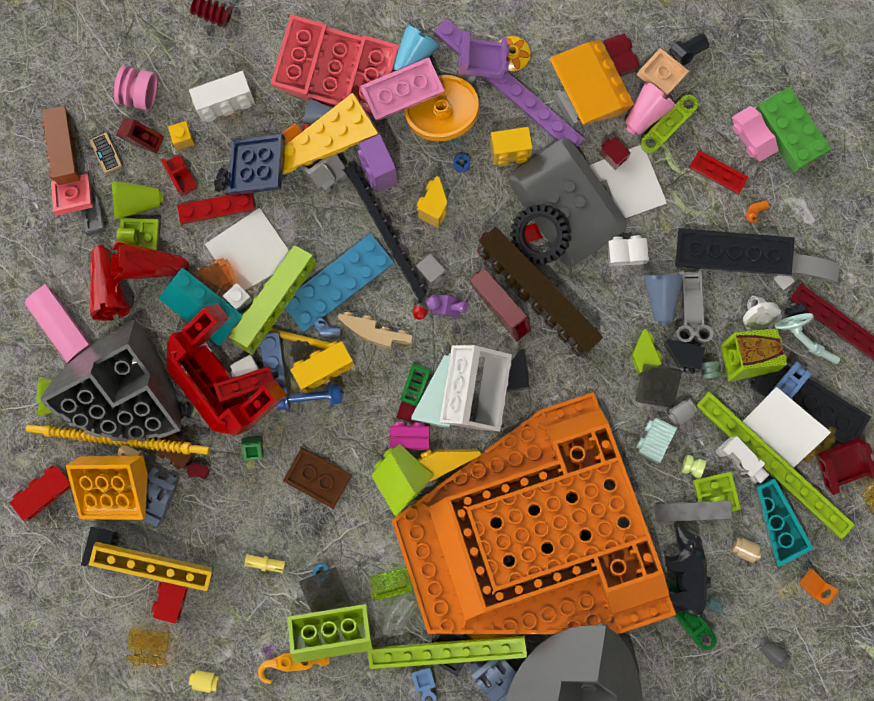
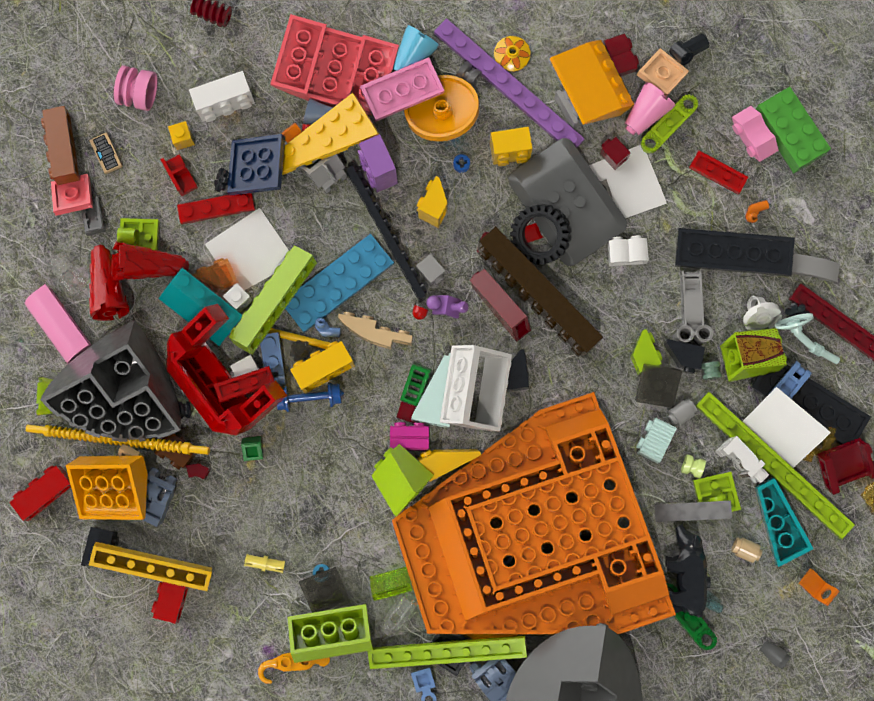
lime cone [111,181,164,219] -> none
dark red slope [116,119,164,153] -> none
clear yellow plate [126,629,170,668] -> none
light yellow brick [189,670,220,693] -> none
reddish brown tile [283,447,353,509] -> none
medium lavender panel [458,31,510,79] -> none
sand blue cone [644,274,683,325] -> none
white sticker [774,275,794,290] -> none

